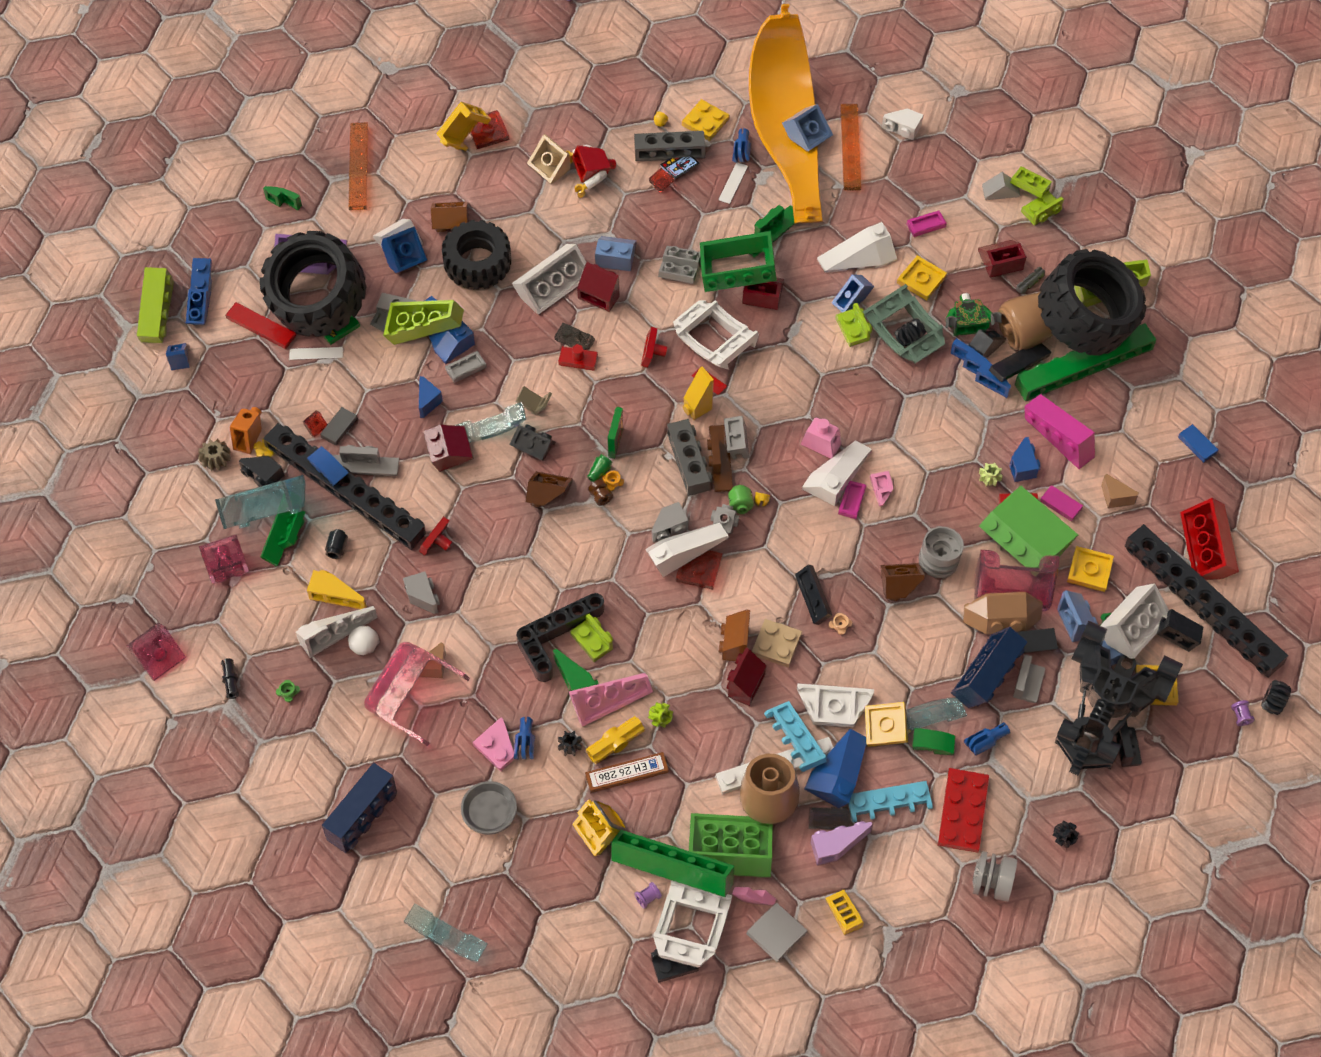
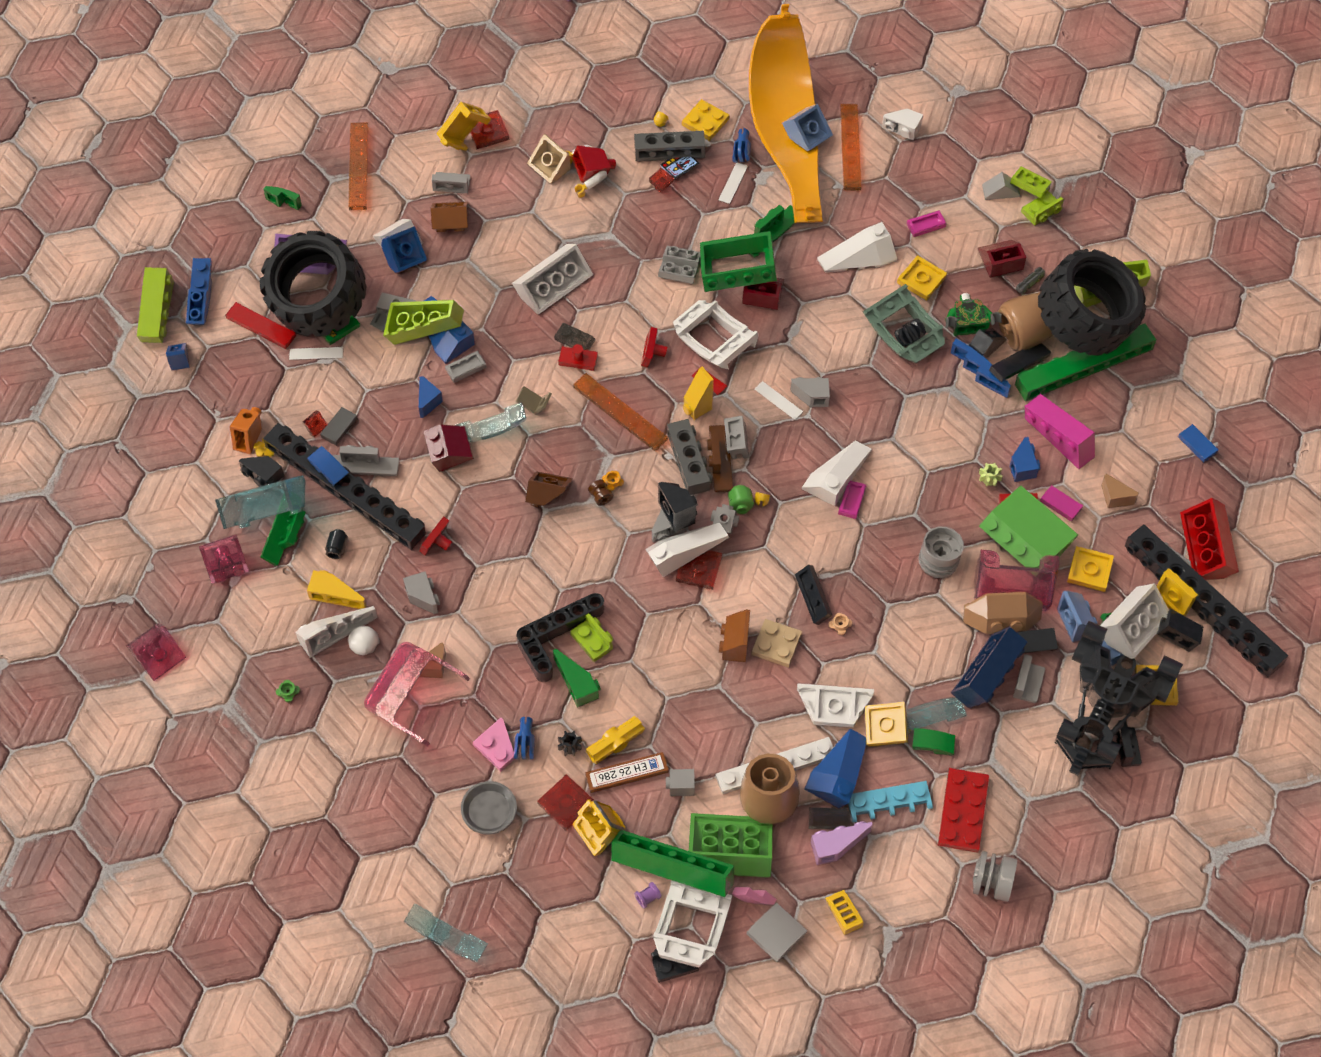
dark tan gear [198,438,231,471] -> none
black pin [221,658,239,699] -> none
dark blue brick [322,762,397,853] -> none
black tyre [442,220,512,290] -> none
black bracket [509,424,556,461] -> none
bright pink wing [569,673,653,727] -> none
dark red slope [577,262,620,312] -> none
green cone [587,454,612,482] -> none
medium blue slope [595,236,637,271] -> none
green tile [608,407,623,459] -> none
lime gear [648,702,673,728] -> none
dark red slope [726,648,767,706] -> none
medium azure hinge [764,701,827,772] -> none
bright pink torso [801,418,841,459] -> none
blue slope [831,274,874,312] -> none
lime bracket [835,303,872,347] -> none
bright pink slope [870,471,893,507] -> none
reddish brown slope [880,563,925,601] -> none
blue arm [964,722,1010,756] -> none
black gear [1052,821,1079,848] -> none
medium lavender bush [1231,700,1255,726] -> none
black gear [1261,680,1291,715] -> none
none -> light grey panel [432,172,470,194]
none -> clear red plate [537,774,594,831]
none -> clear orange tile [573,373,668,452]
none -> black slope [658,482,698,532]
none -> light grey brick [666,769,695,796]
none -> white sticker [754,381,803,420]
none -> light grey slope [790,377,830,407]
none -> yellow plate [1157,569,1198,616]

